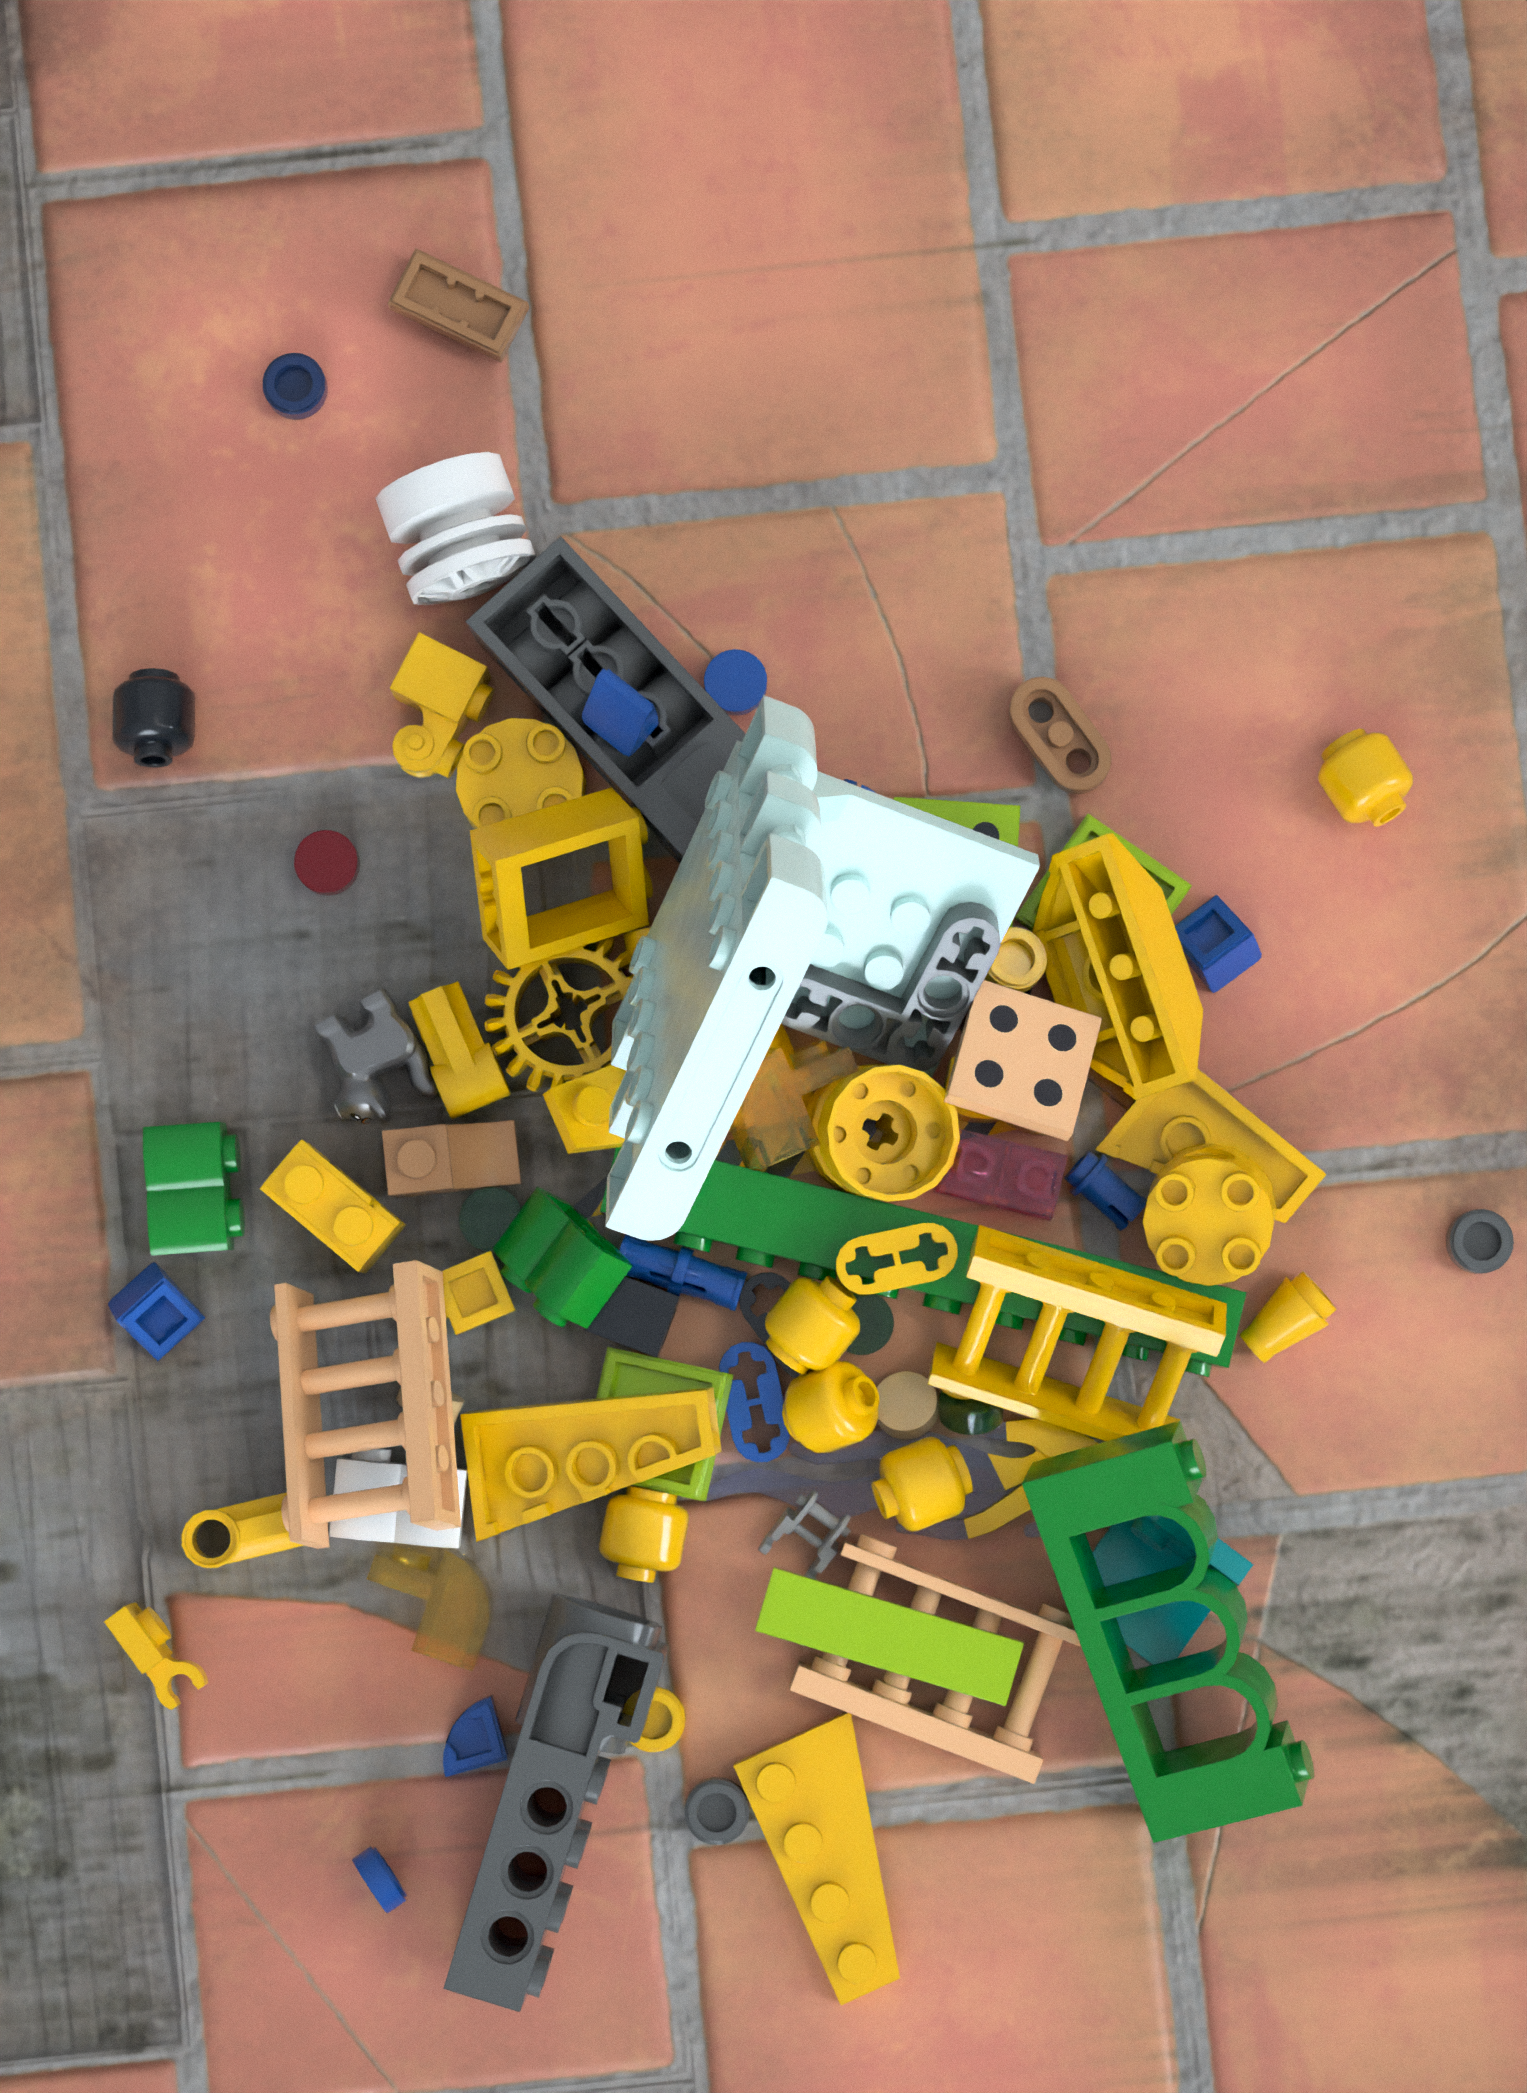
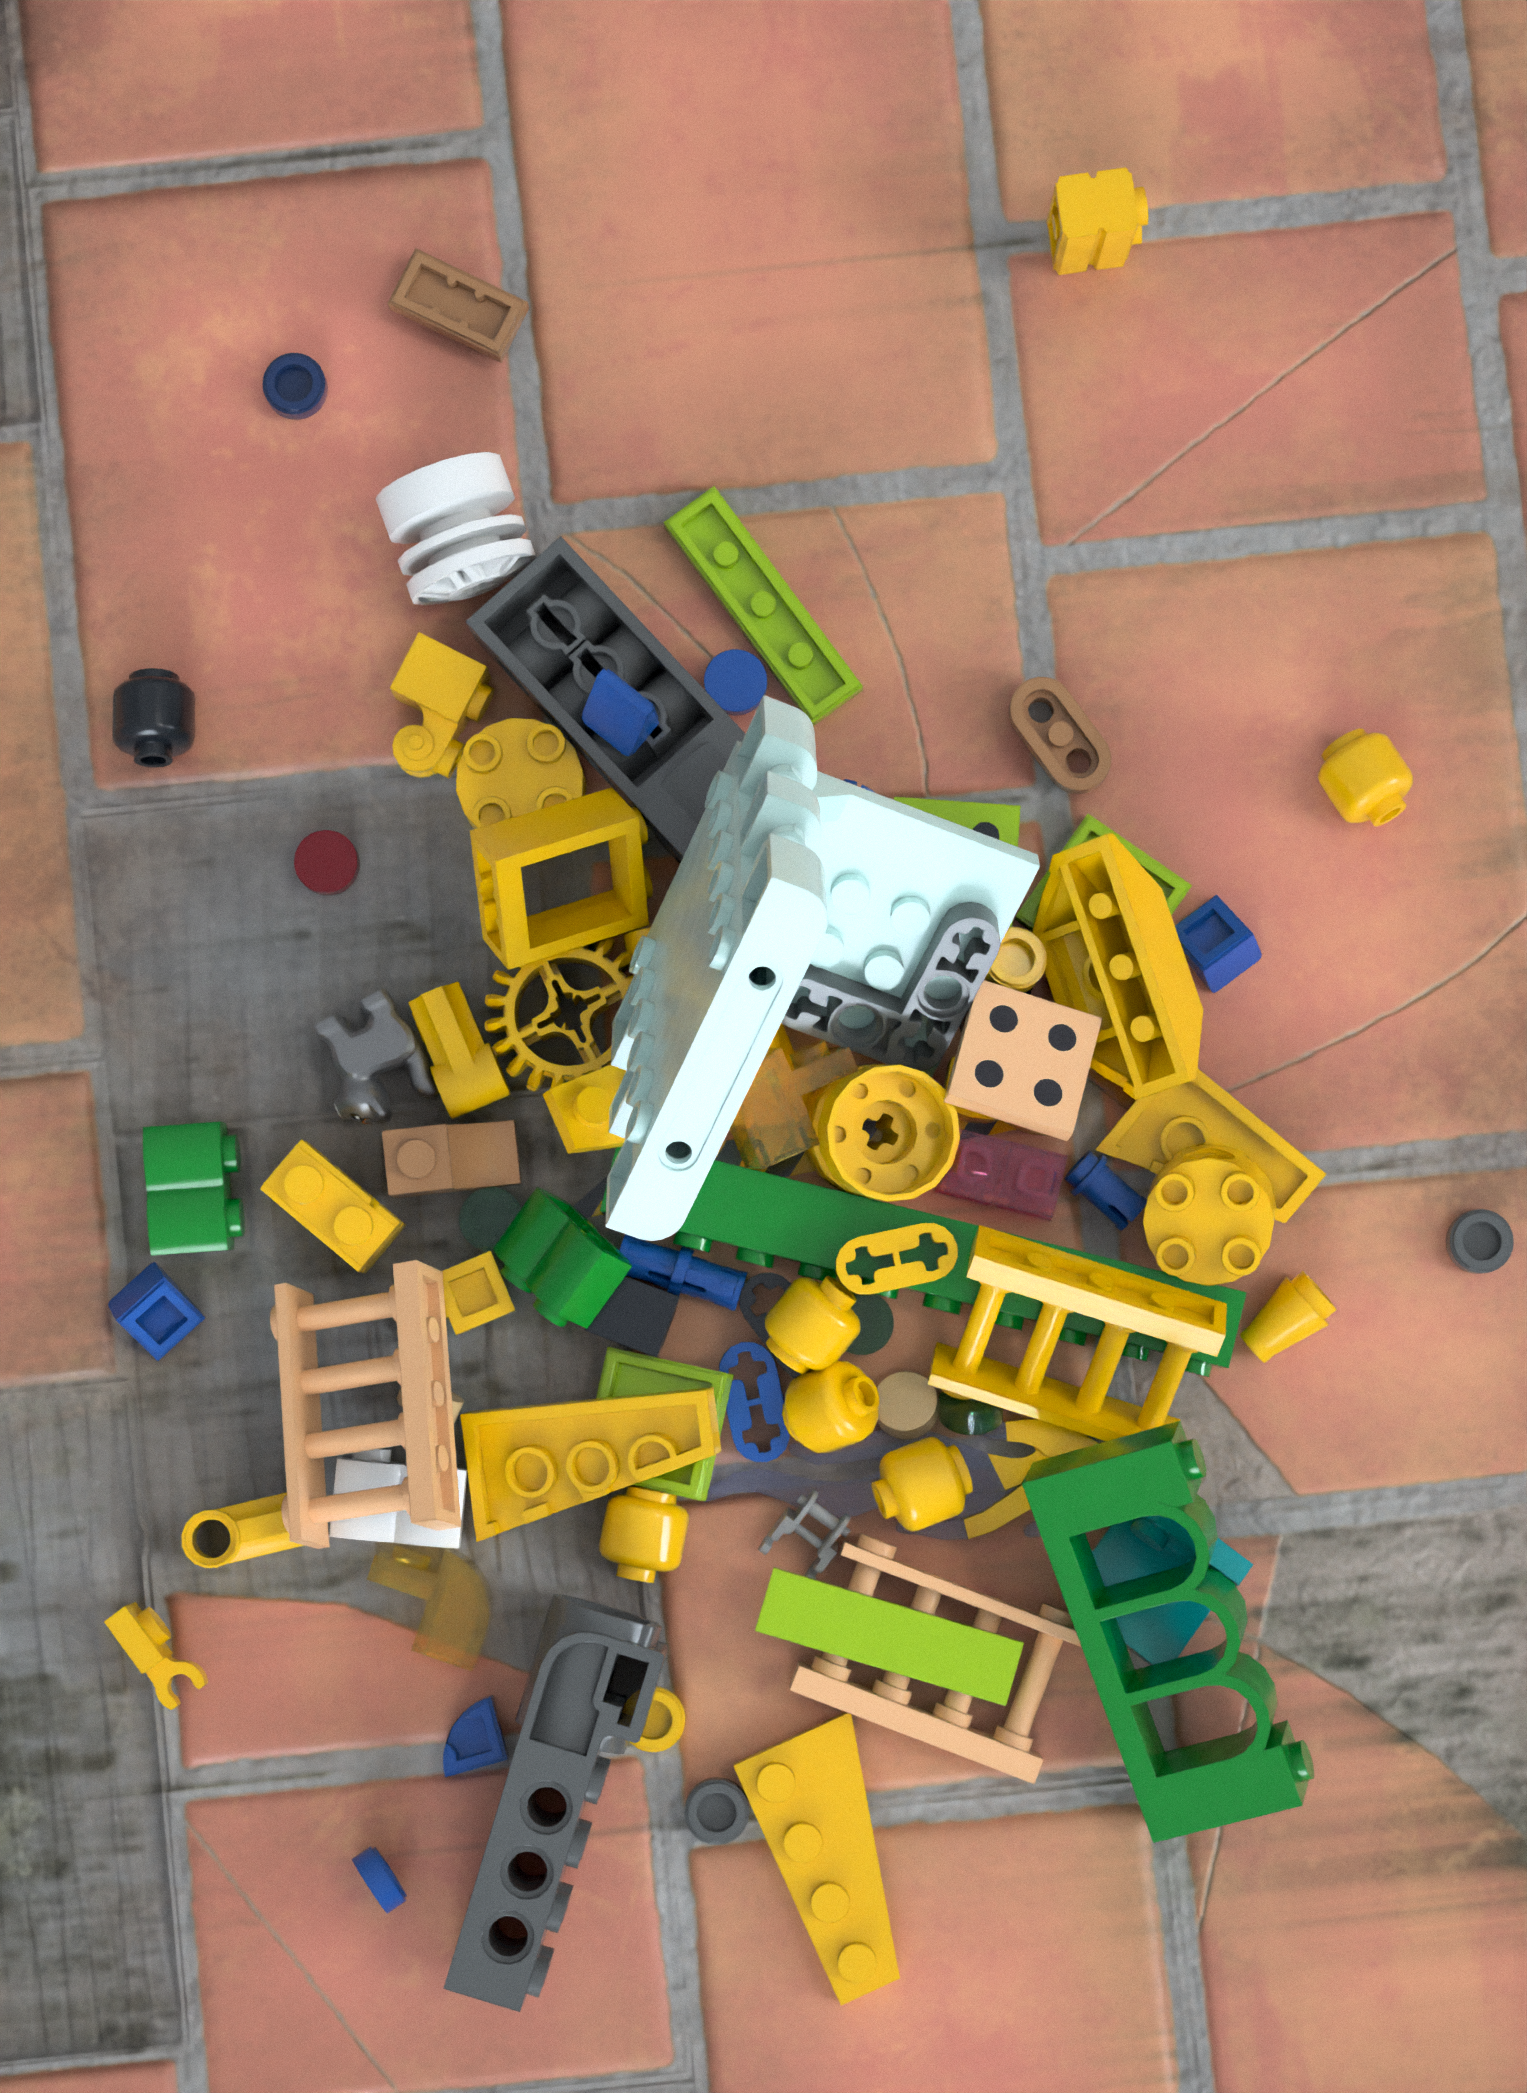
none -> lime tile [663,486,863,726]
none -> yellow brick [1046,167,1148,275]

